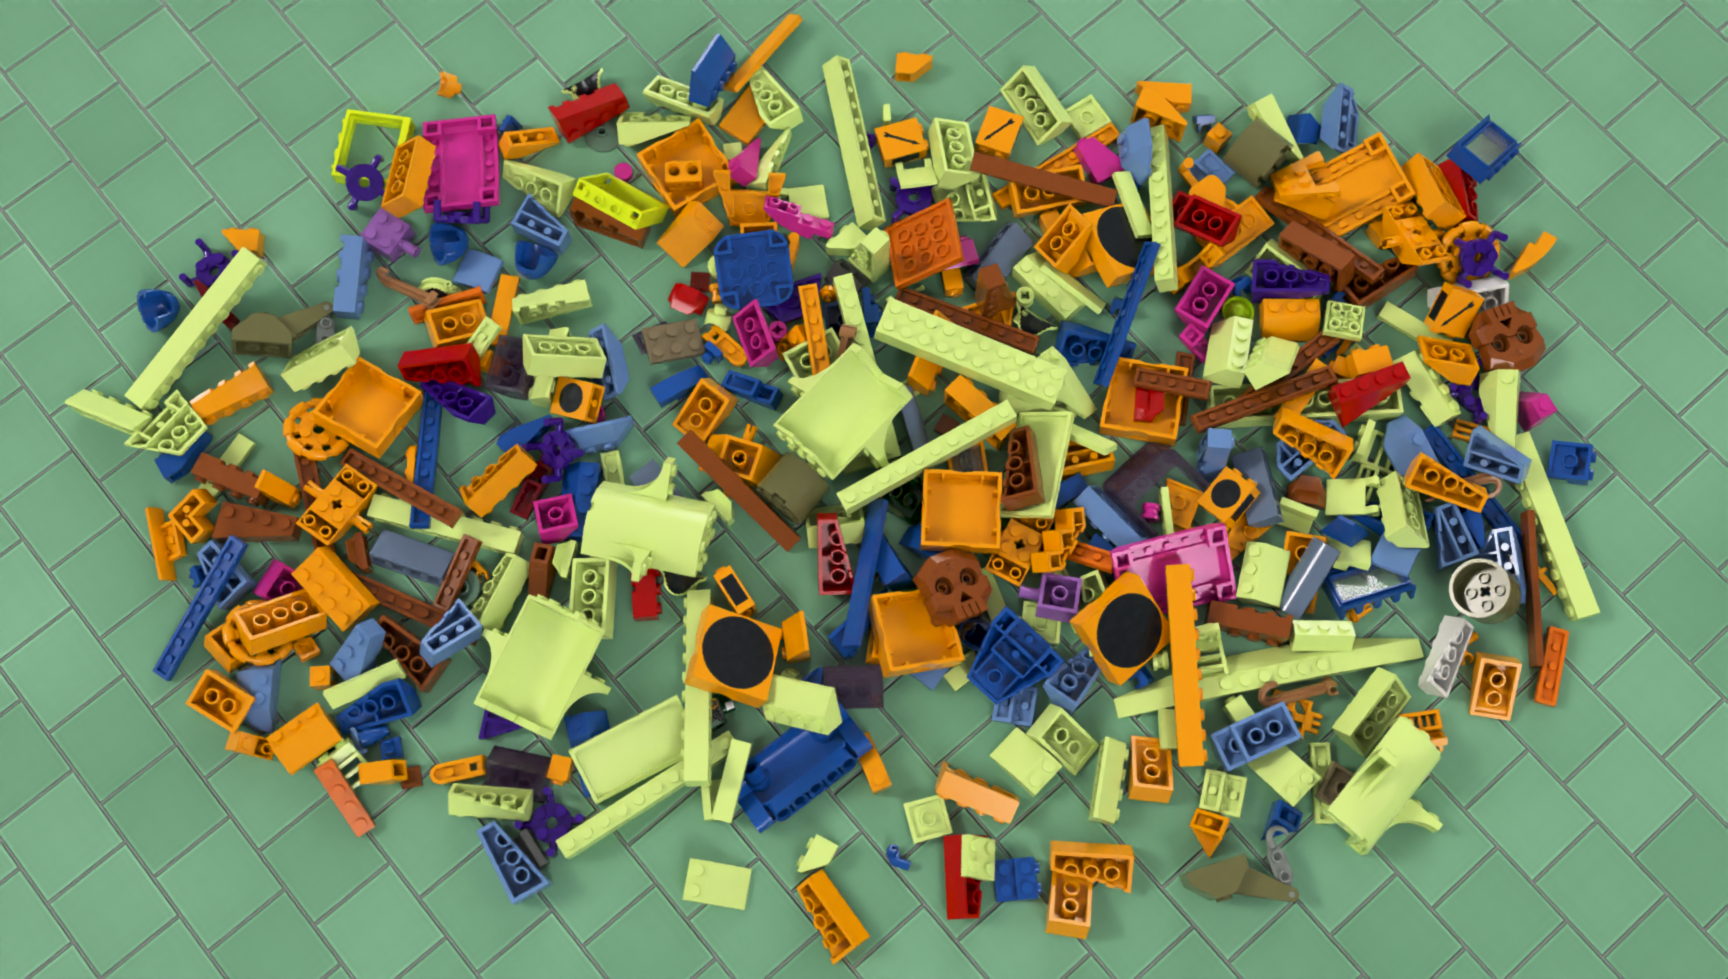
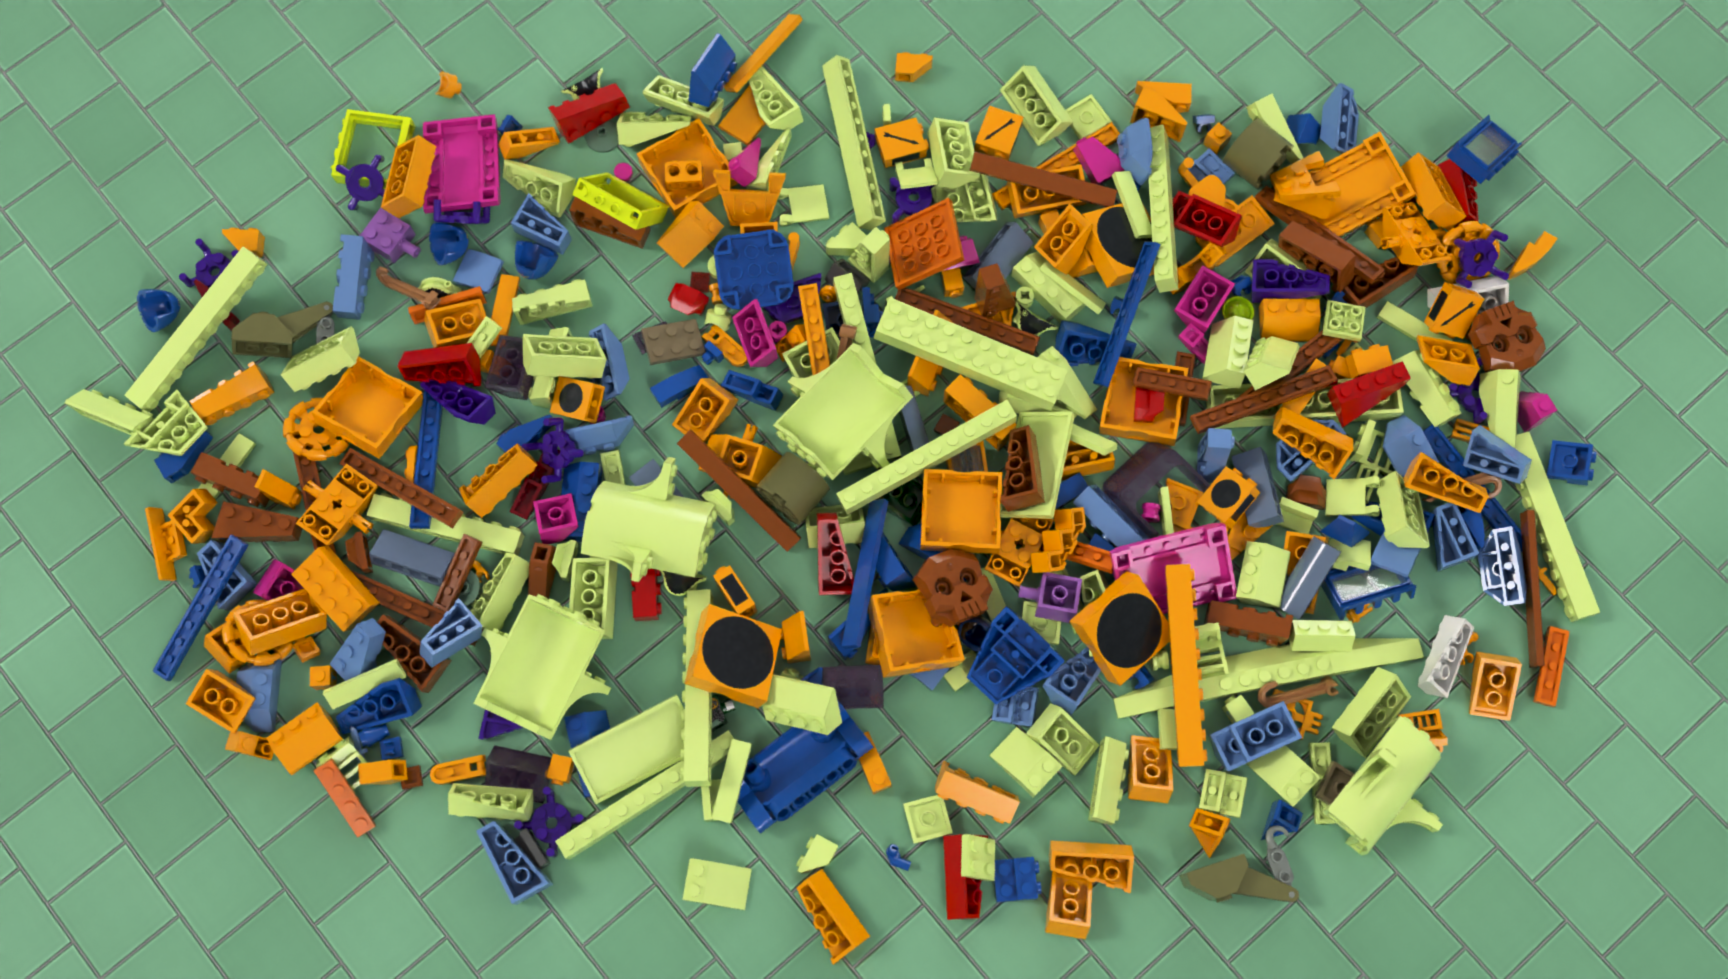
dark pink slope [764,195,834,239] -> none
brick [1449,558,1521,624] -> none

